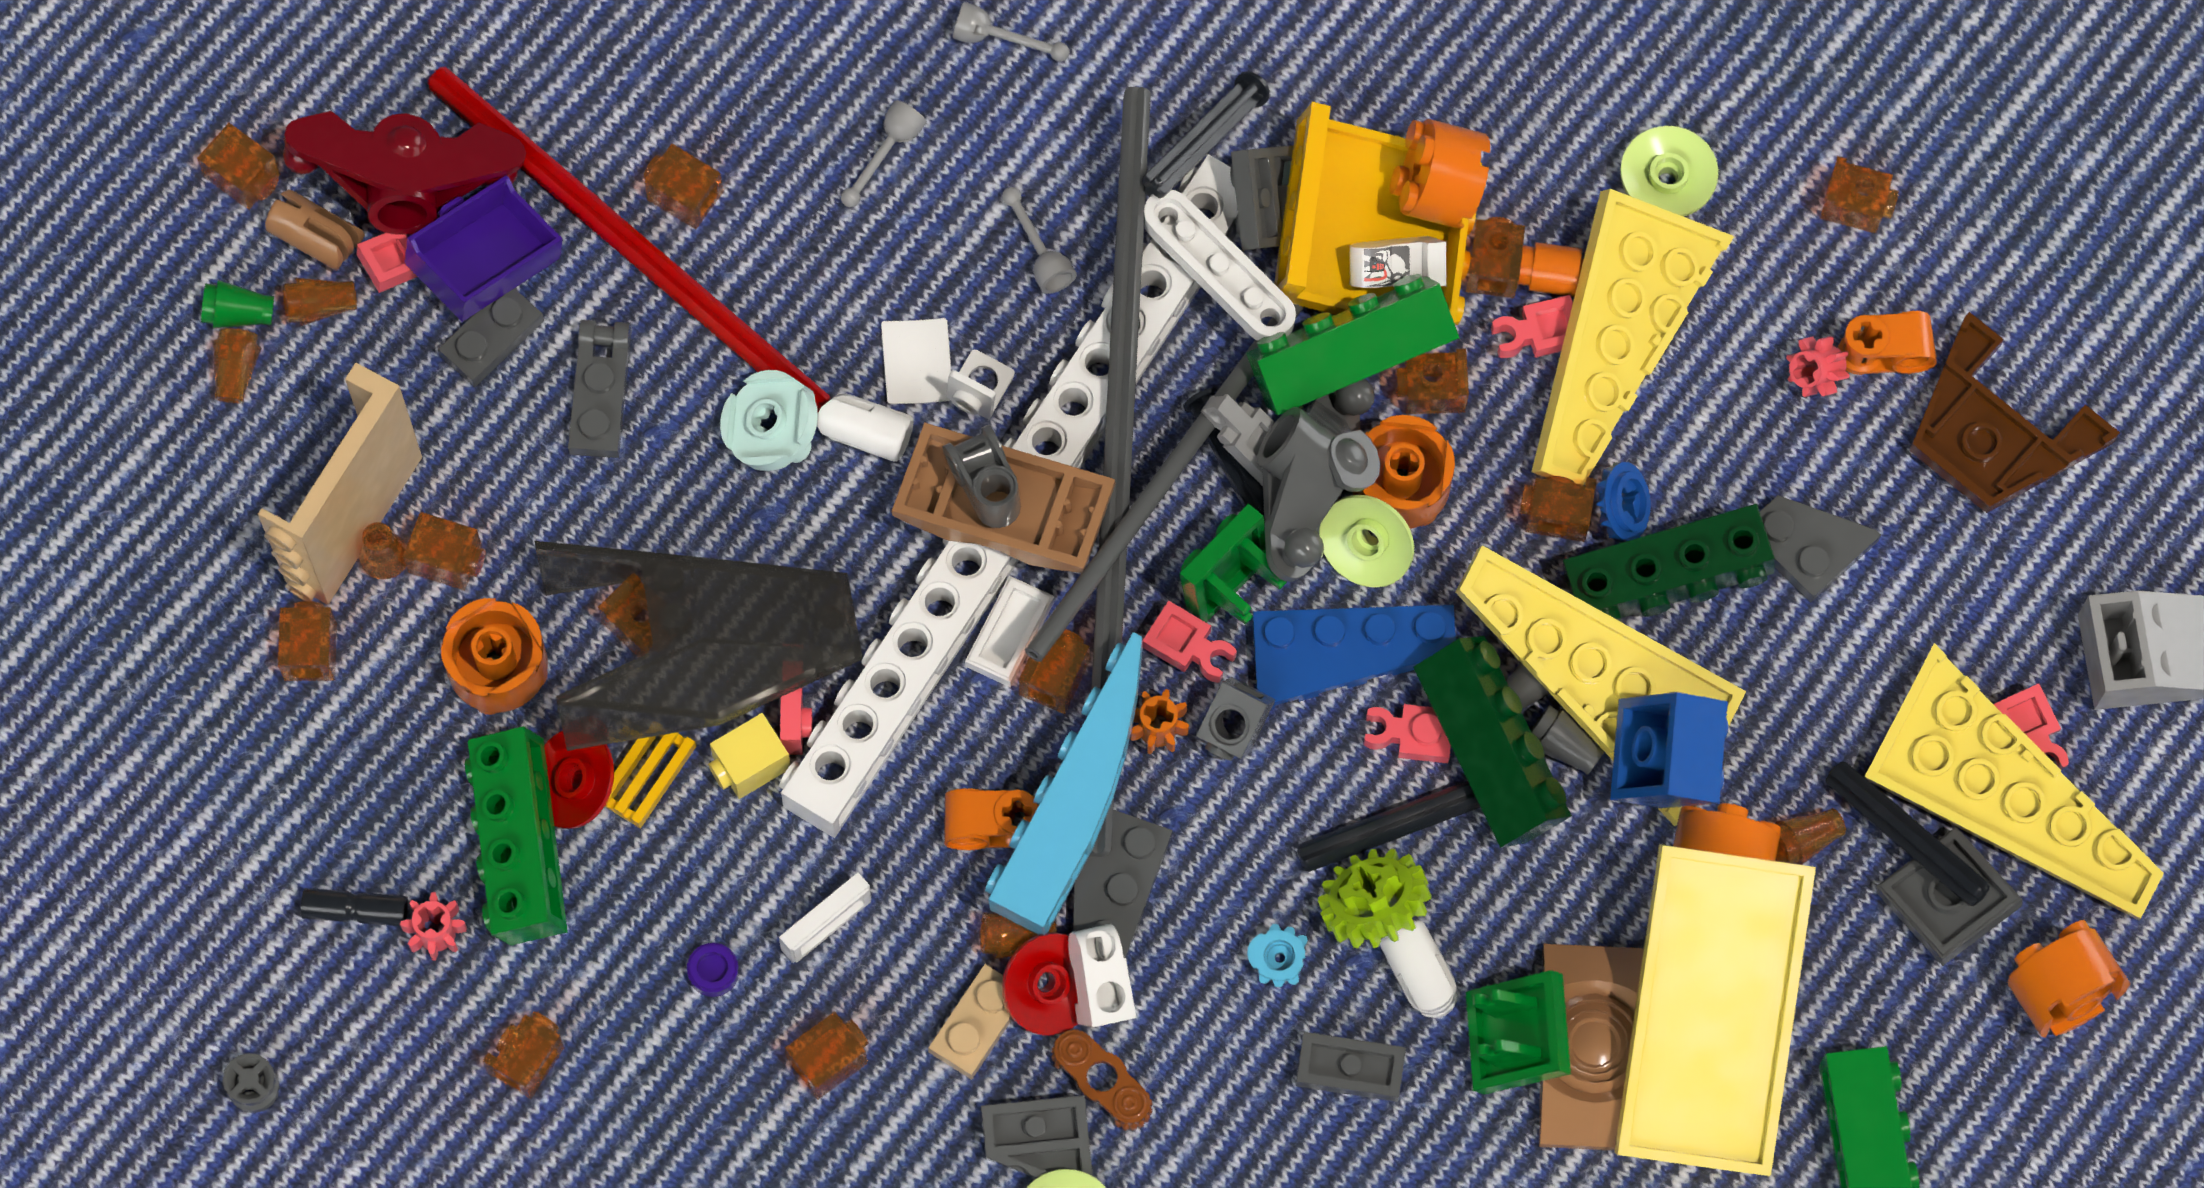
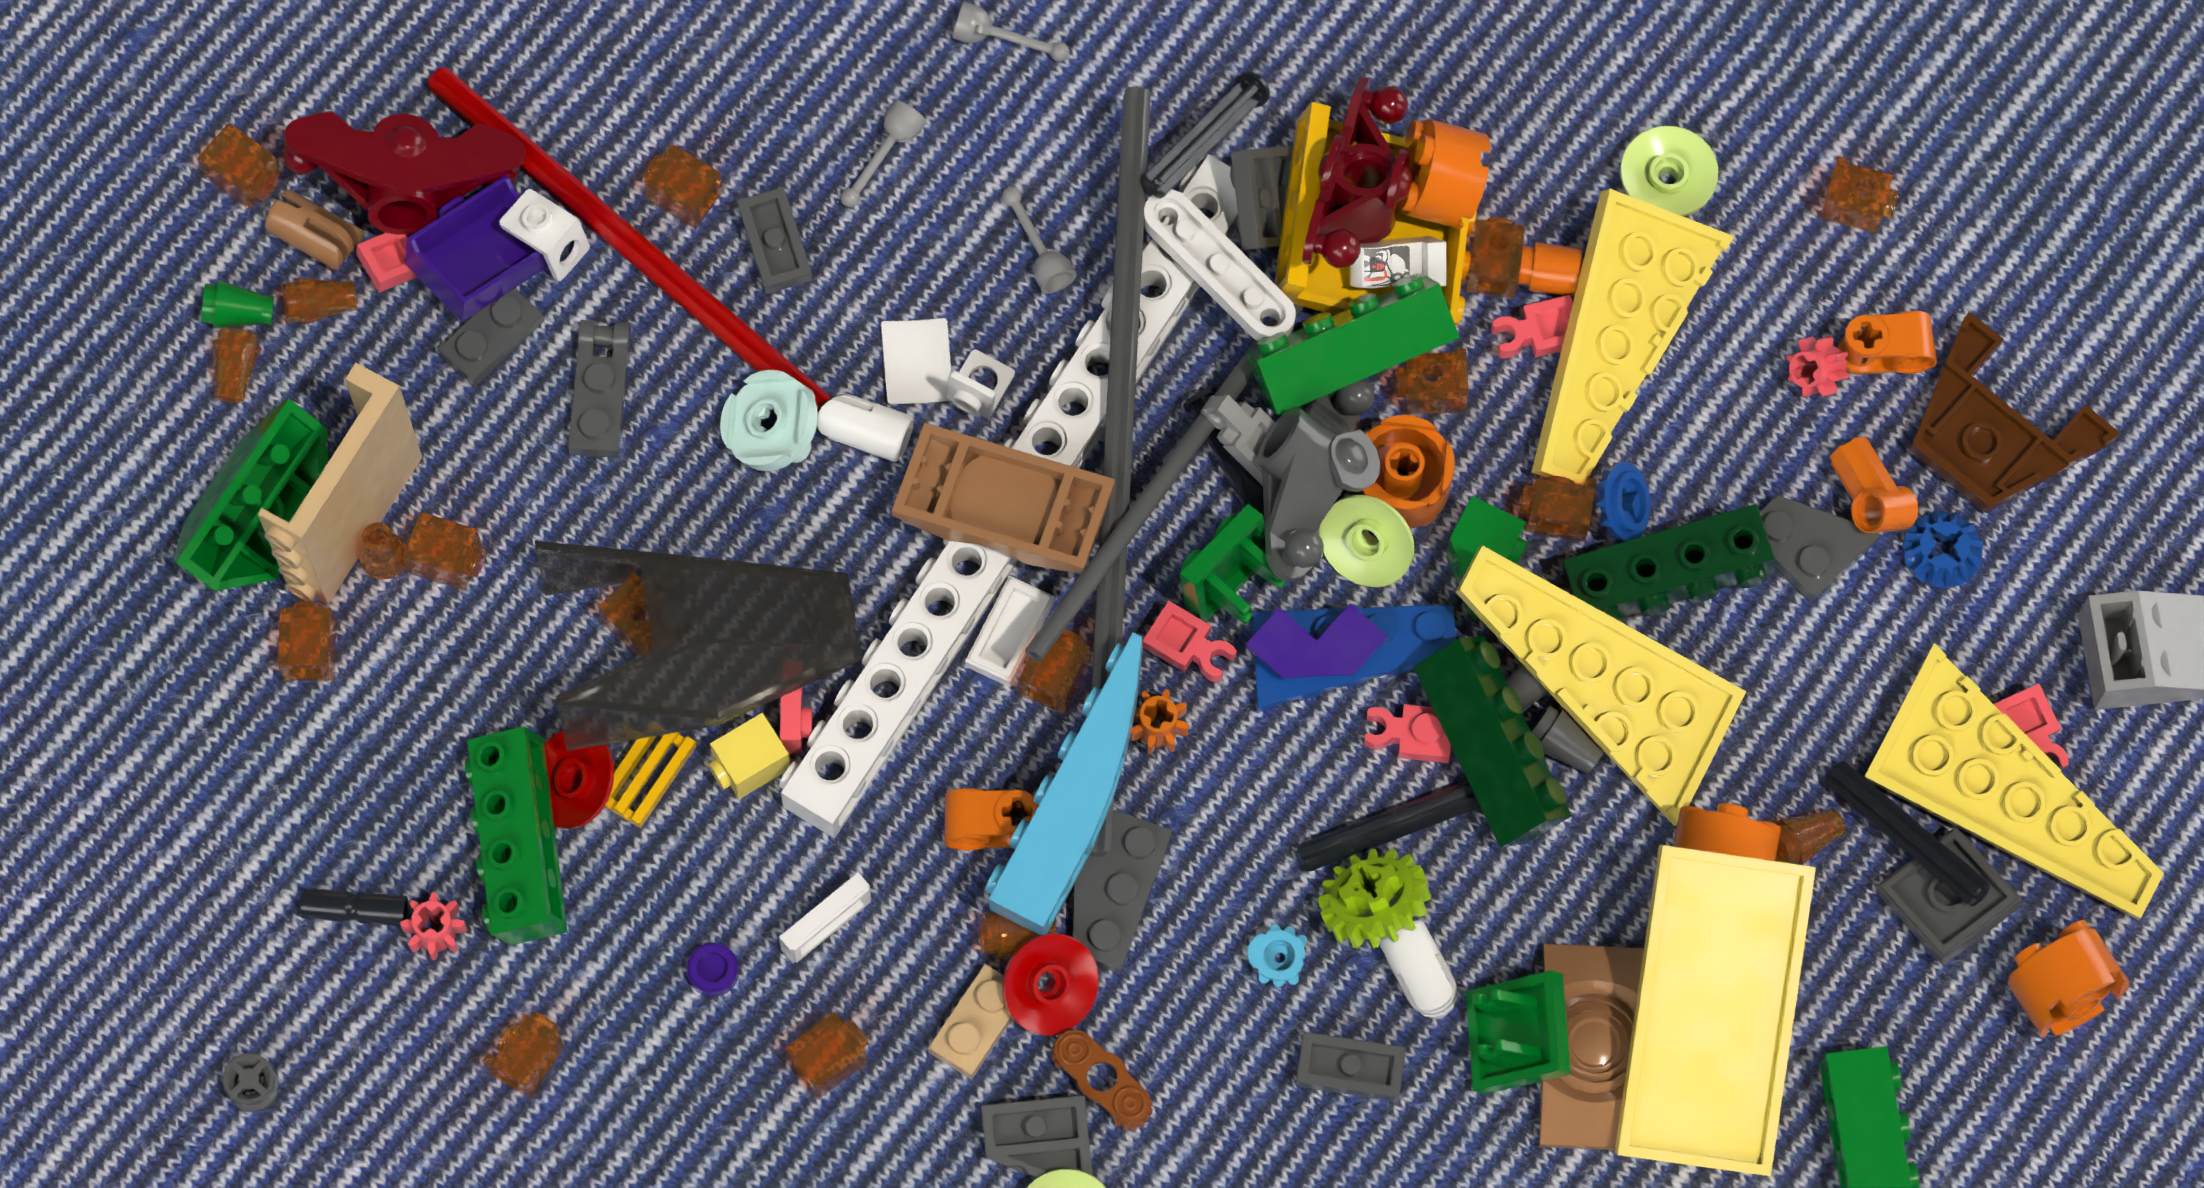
orange brick [441,598,548,715] -> none
dark grey piece [942,425,1021,528] -> none
white leg [1068,924,1136,1027] -> none
dark grey brick [1196,677,1276,761] -> none
blue brick [1610,692,1728,808] -> none
none -> green wedge [173,399,329,591]
none -> white bracket [499,189,590,281]
none -> dark grey plate [737,187,813,294]
none -> dark purple tile [1245,603,1388,679]
none -> dark red piece [1302,76,1412,268]
none -> green slope [1447,496,1529,622]
none -> orange piece [1829,437,1918,533]
none -> blue gear [1903,509,1983,588]

